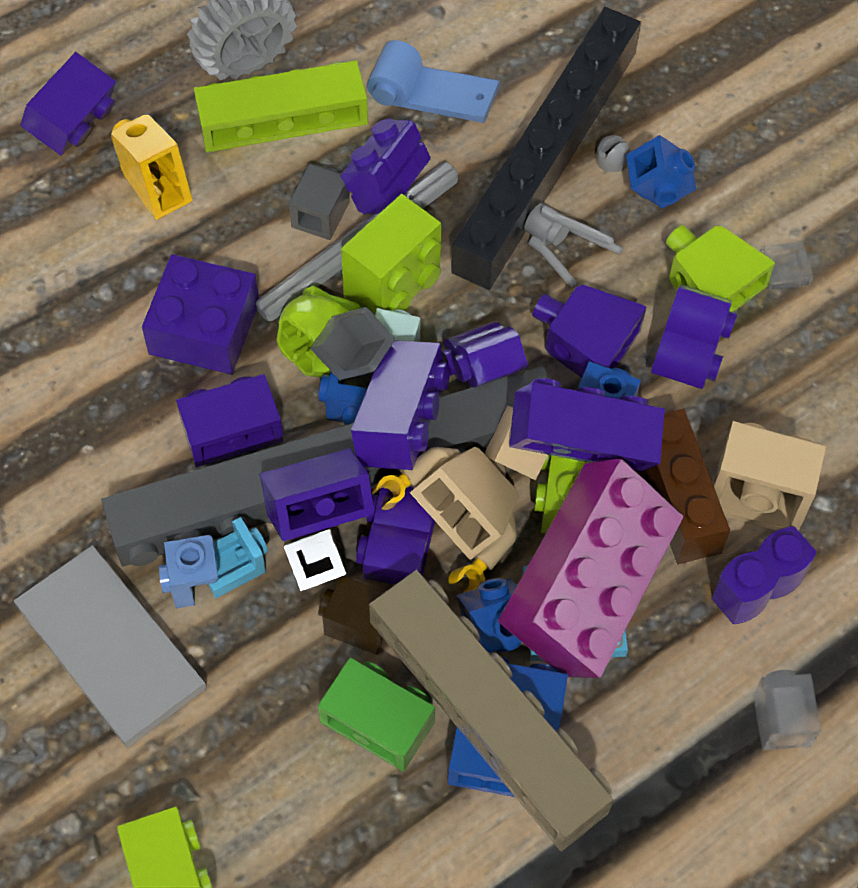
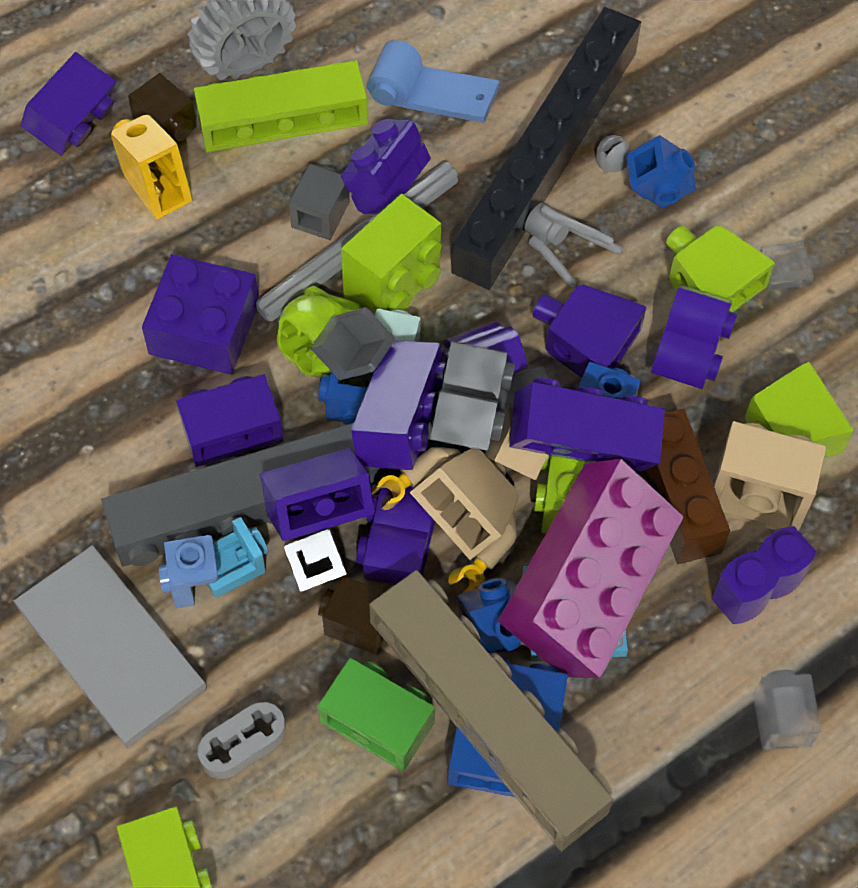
none -> dark brown brick [128,73,197,142]
none -> light grey beam [198,702,286,779]
none -> brick [430,341,515,451]
none -> lime torso [745,362,854,458]

